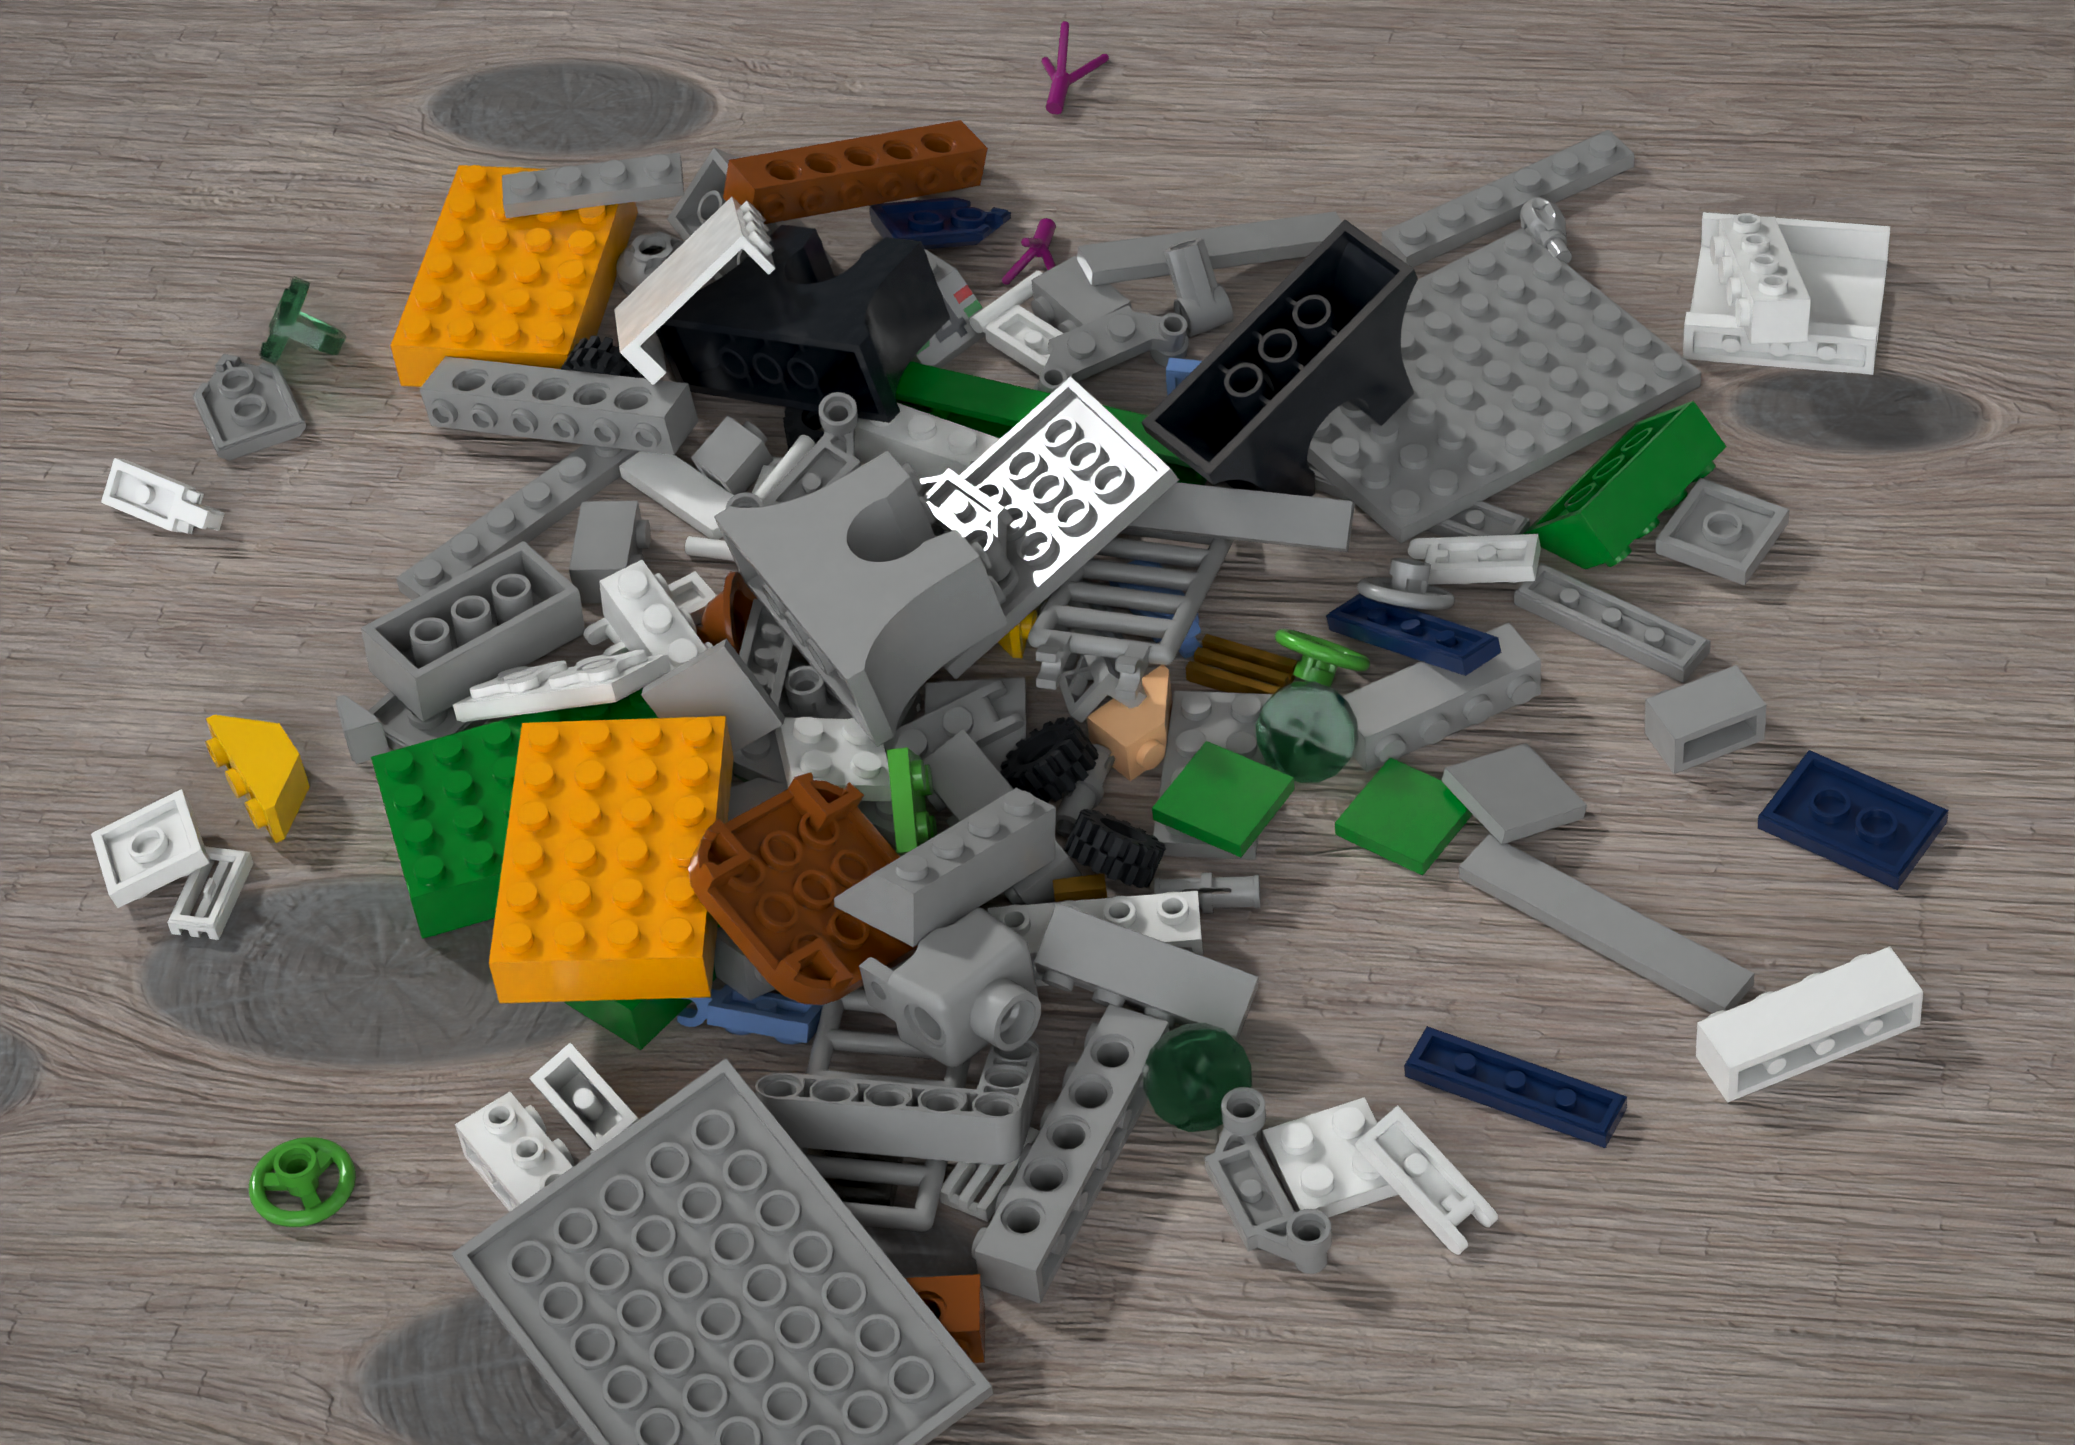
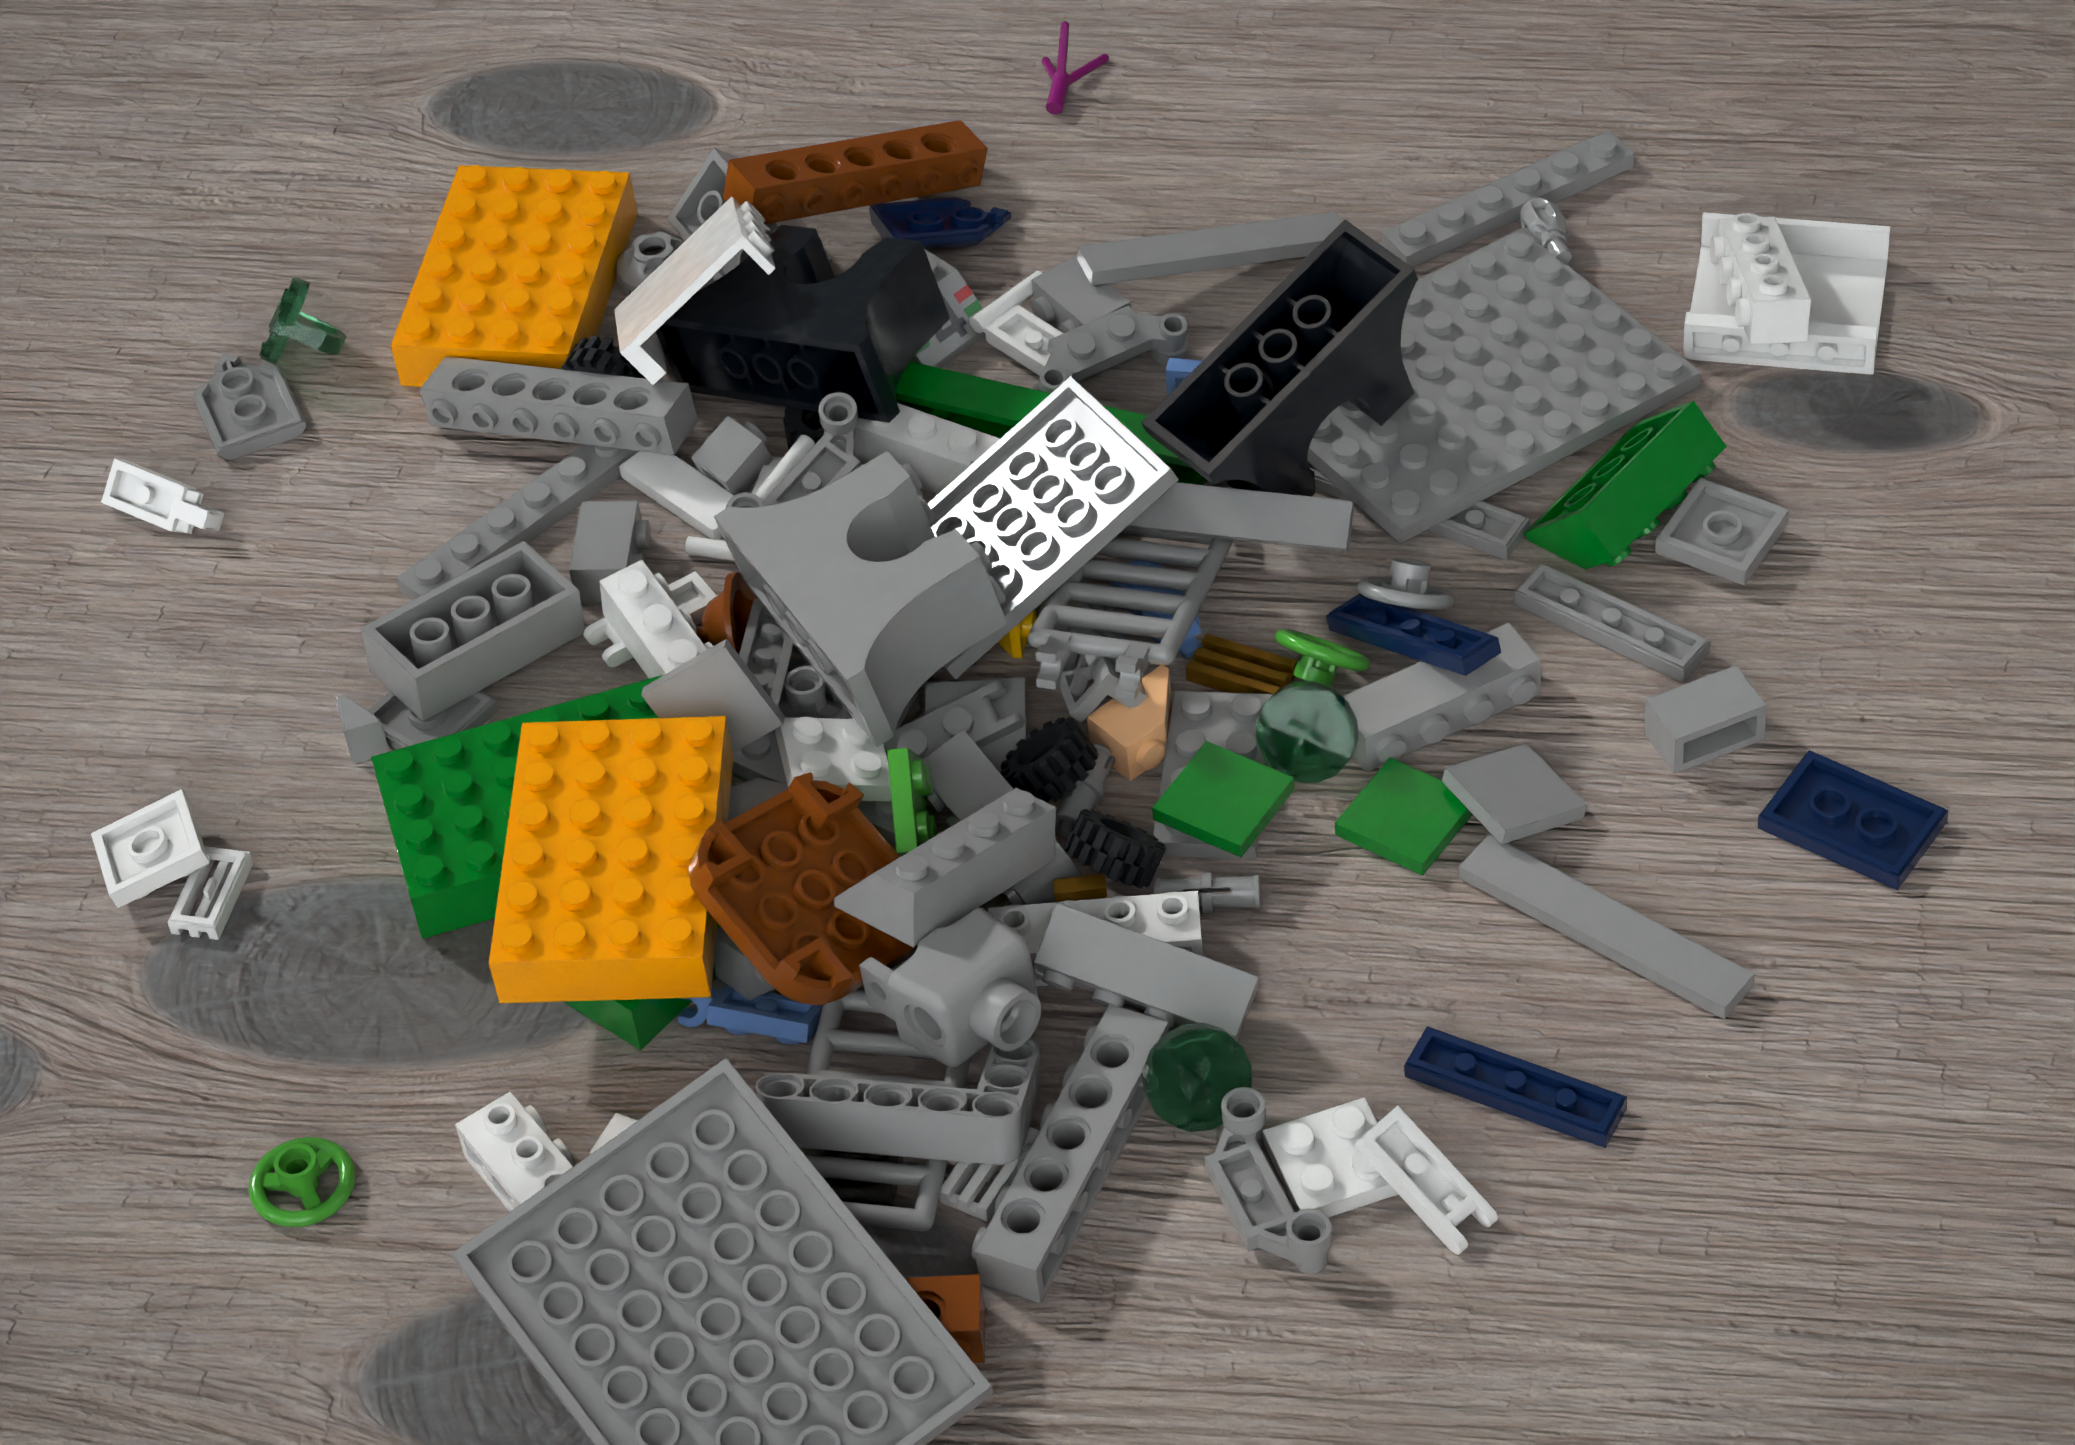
yellow slope [205,715,310,843] -> none
white piece [453,650,671,722] -> none
light grey plate [502,152,684,218] -> none
white slope [529,1043,639,1151] -> none
plate [916,468,1013,582] -> none
magenta plant [1002,218,1056,285] -> none
light grey piece [1163,238,1233,338] -> none
white hinge [1408,534,1541,585] -> none
white brick [1696,946,1923,1103] -> none

